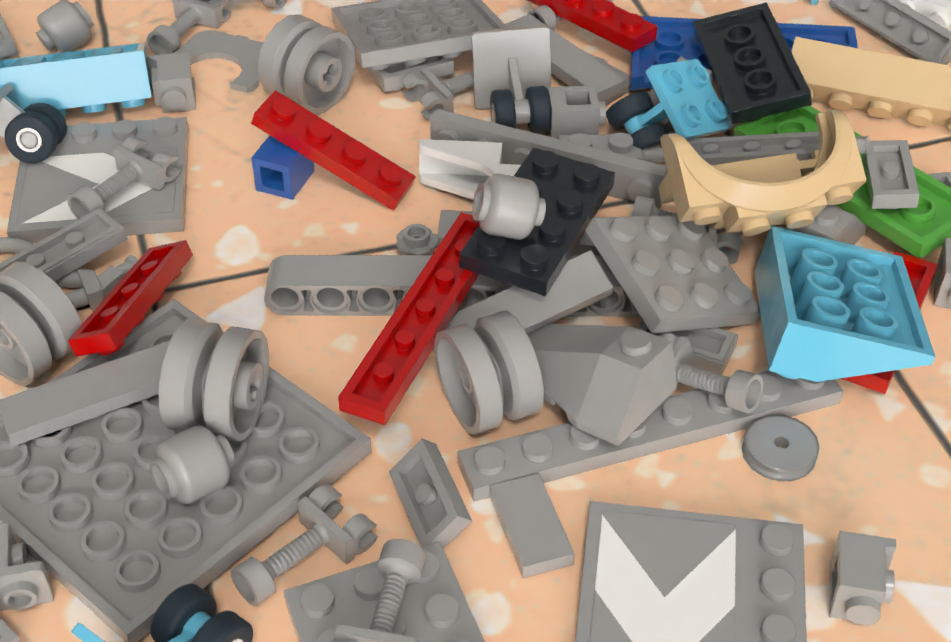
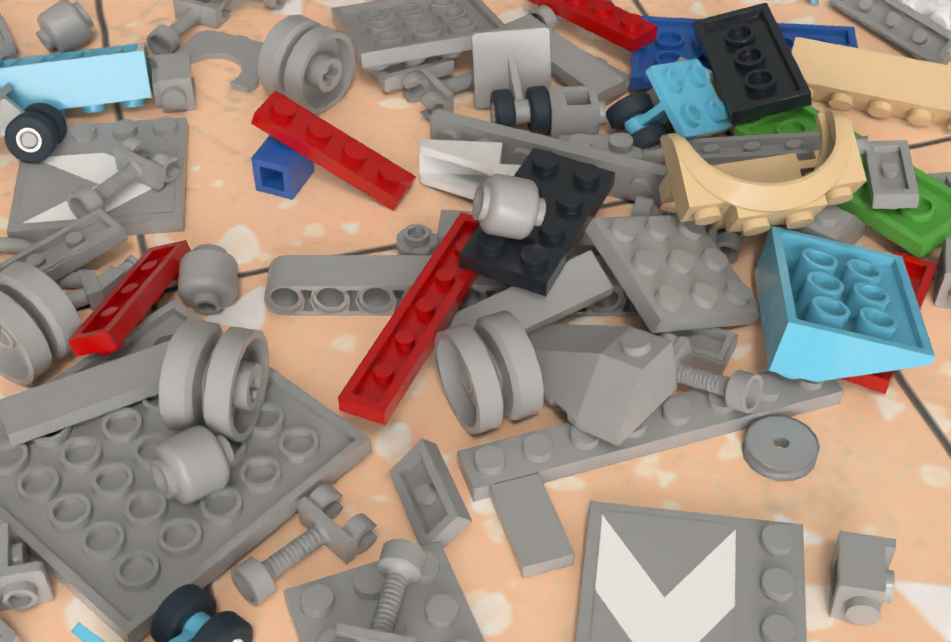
none -> light grey head [178,244,238,315]

